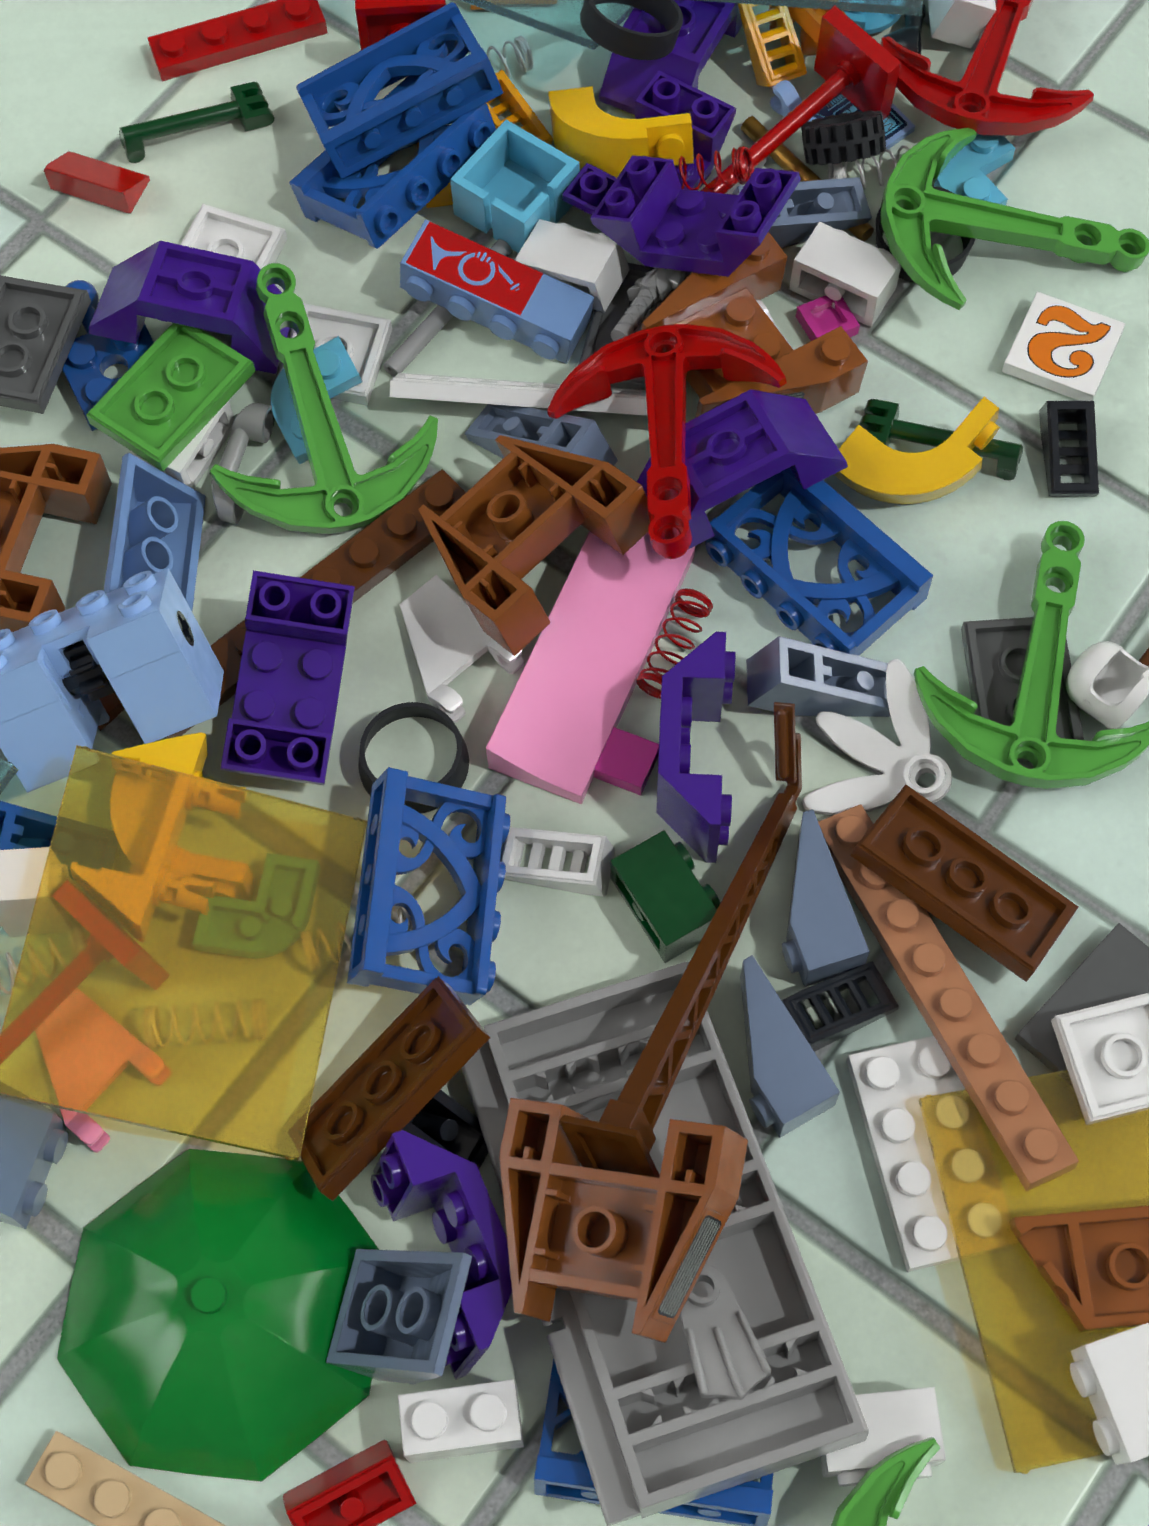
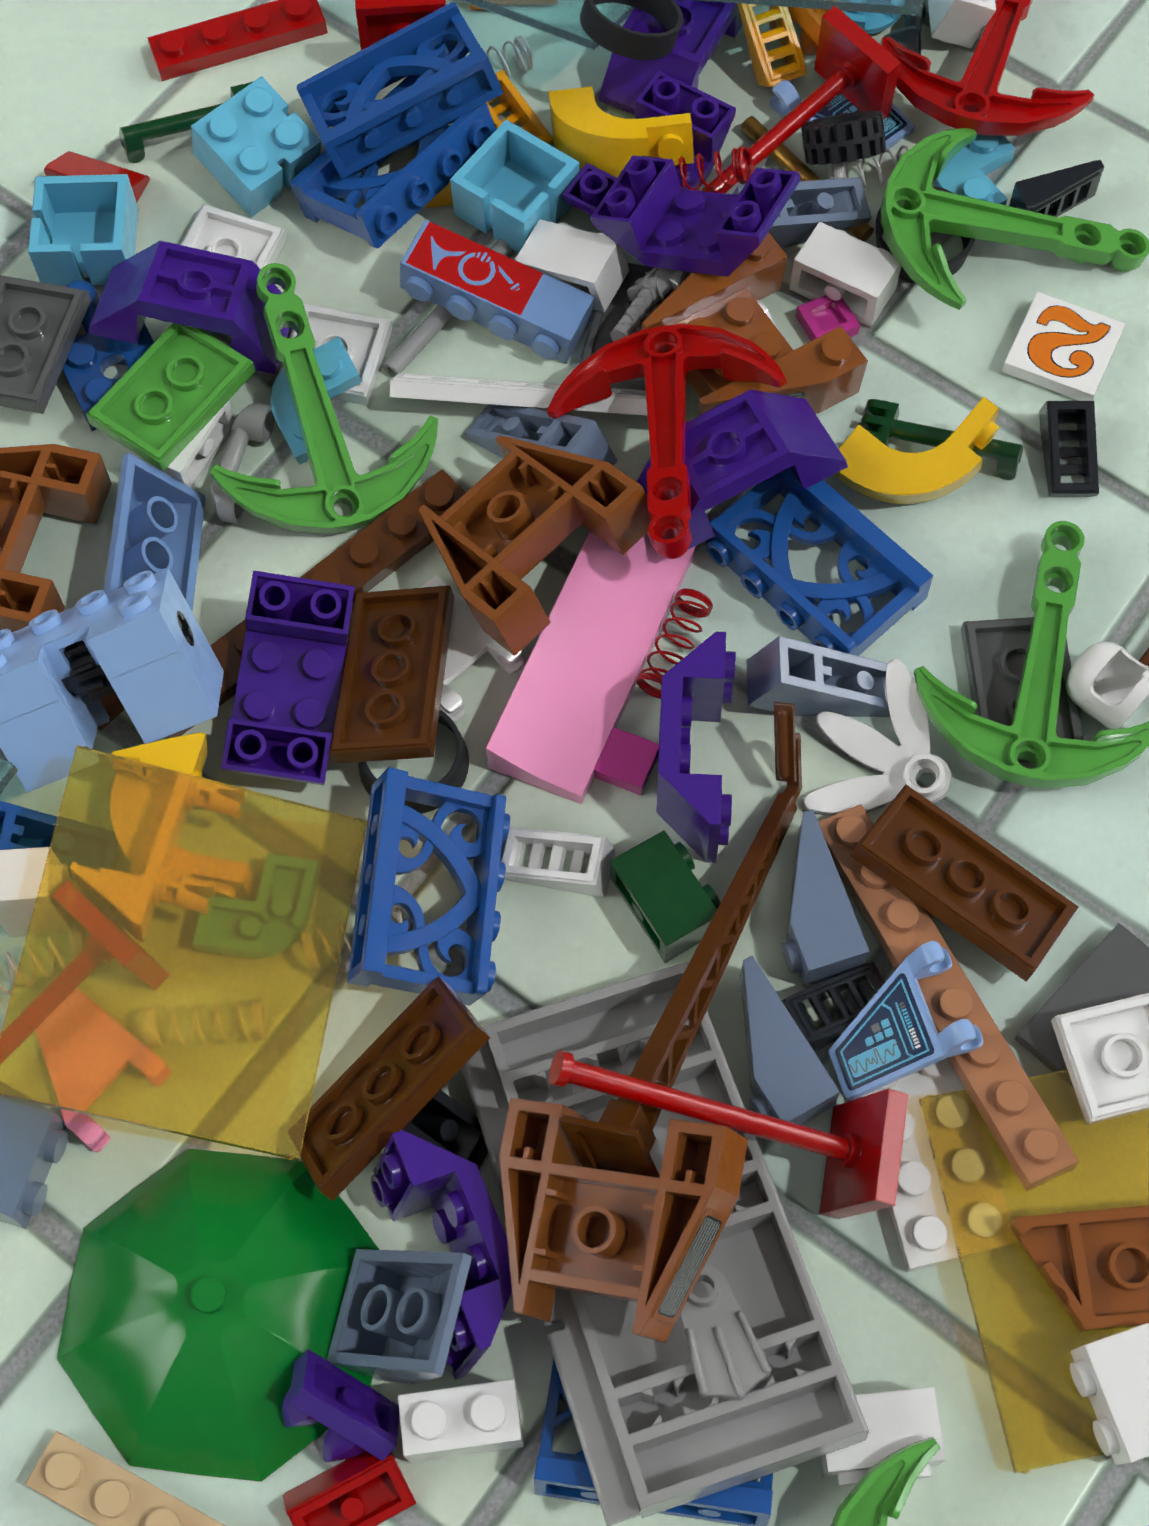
none -> medium azure piece [28,174,139,286]
none -> medium azure piece [191,76,321,218]
none -> dark purple tile [282,1349,399,1463]
none -> reddish brown tile [329,585,455,764]
none -> red tile [549,1050,908,1219]
none -> flag [828,941,983,1101]
none -> black slope [1009,160,1104,217]

